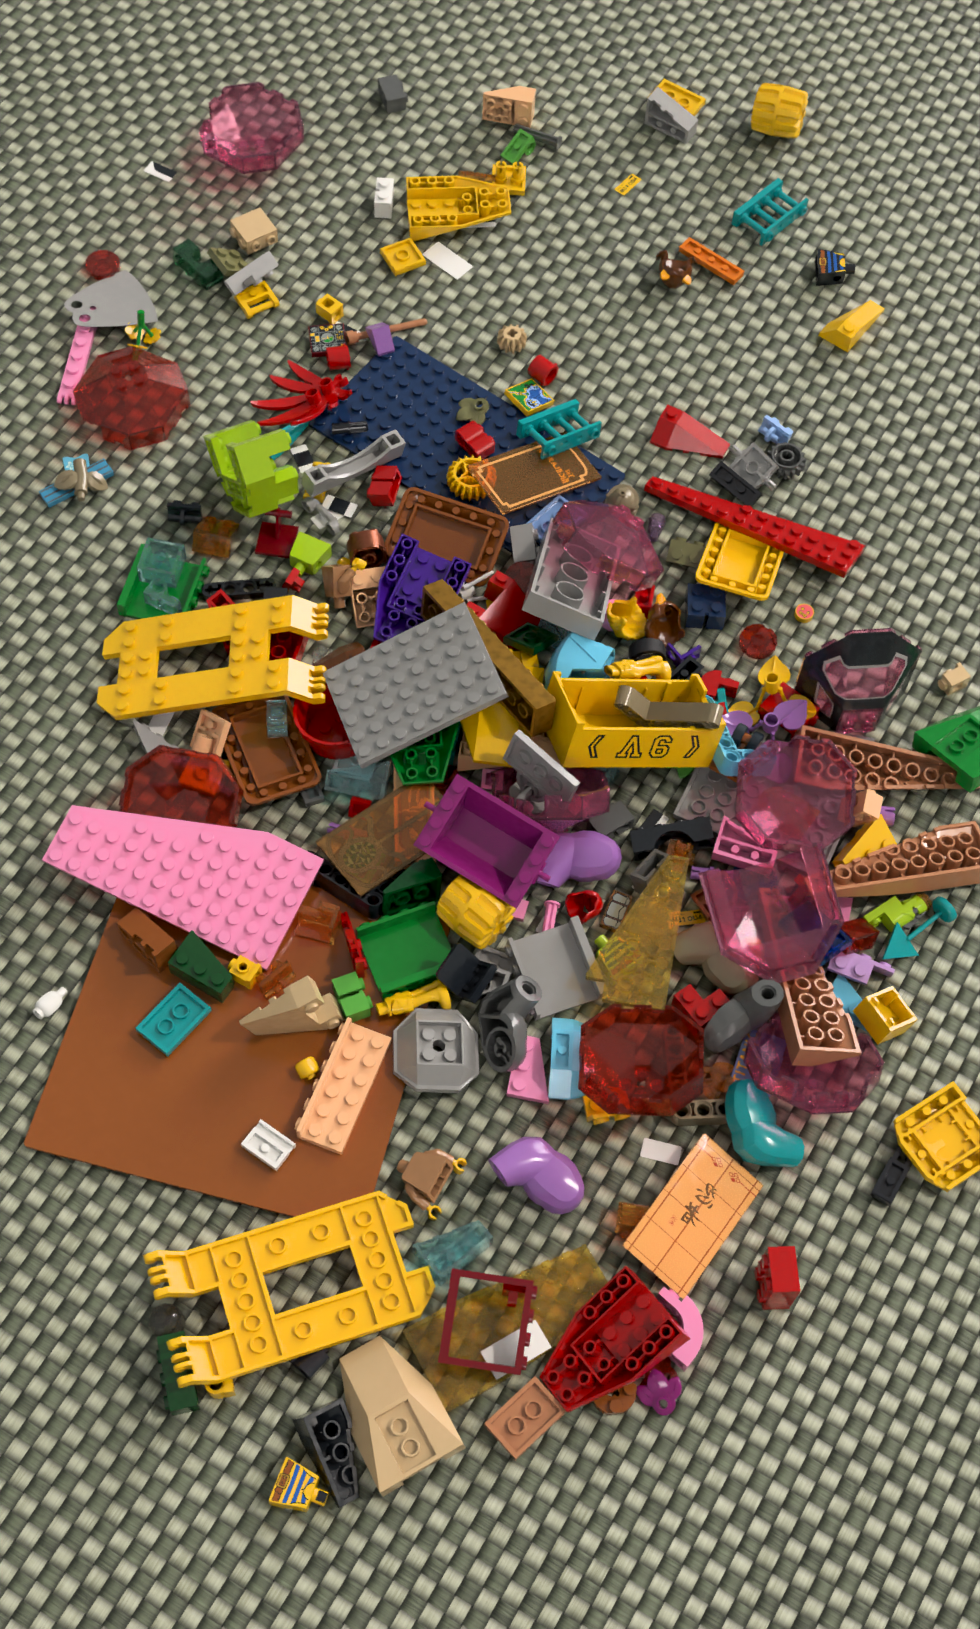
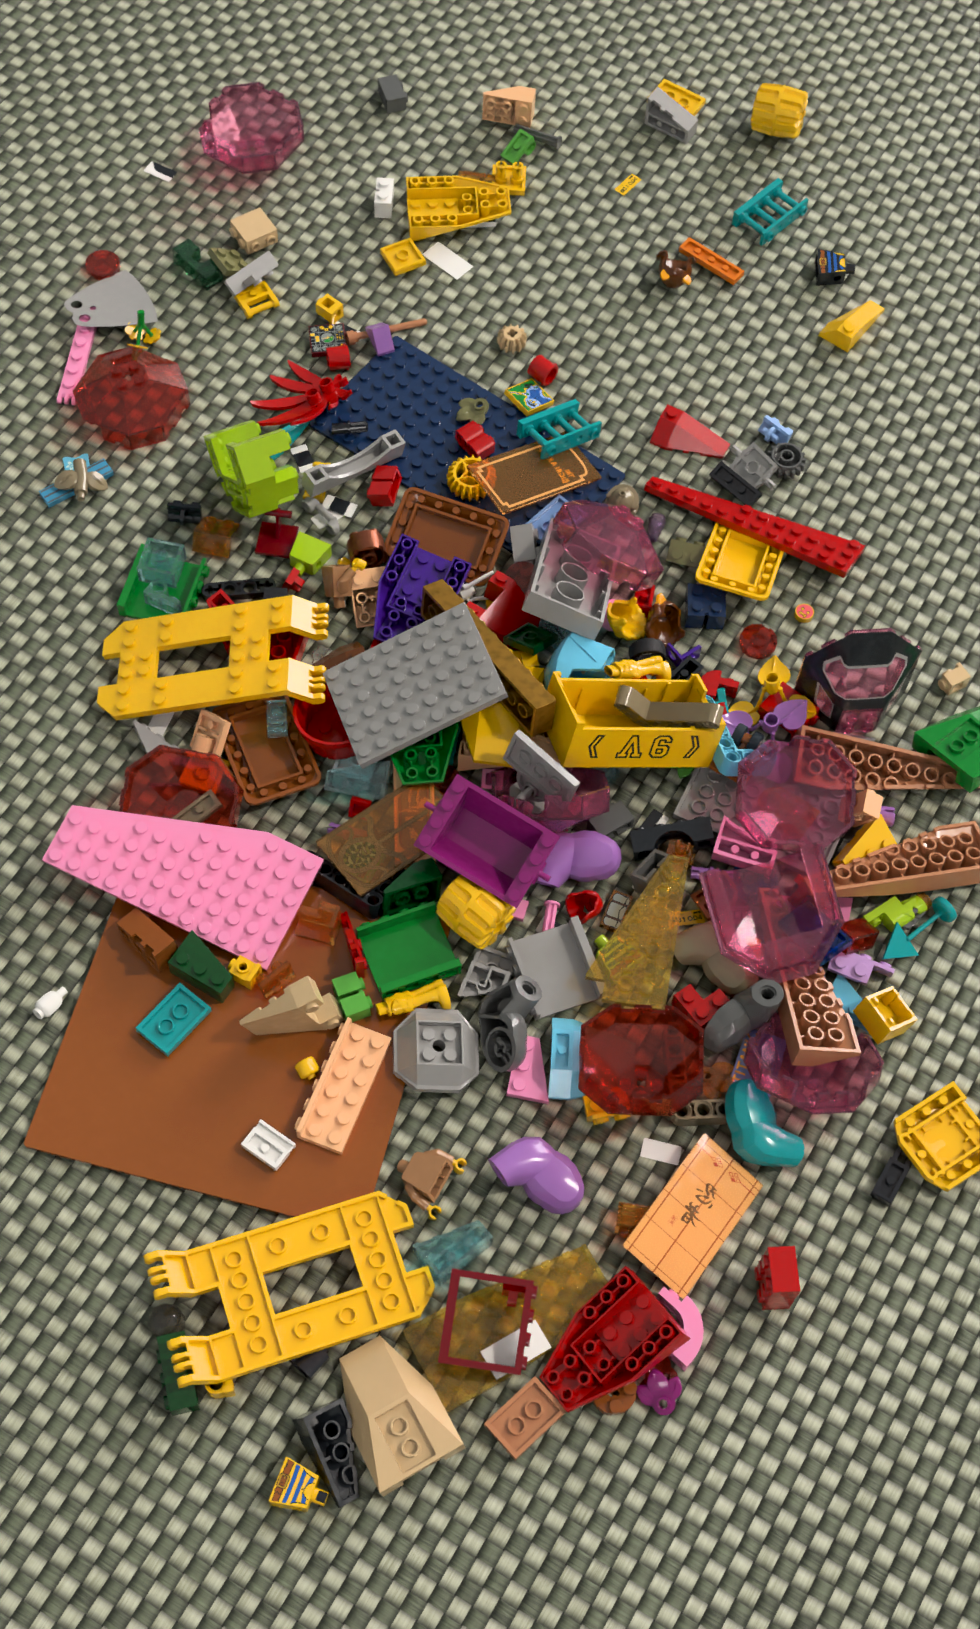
dark grey tile [299,784,325,808] -> none
black bracket [435,943,497,1004] -> none
none -> dark tan tile [171,789,223,823]

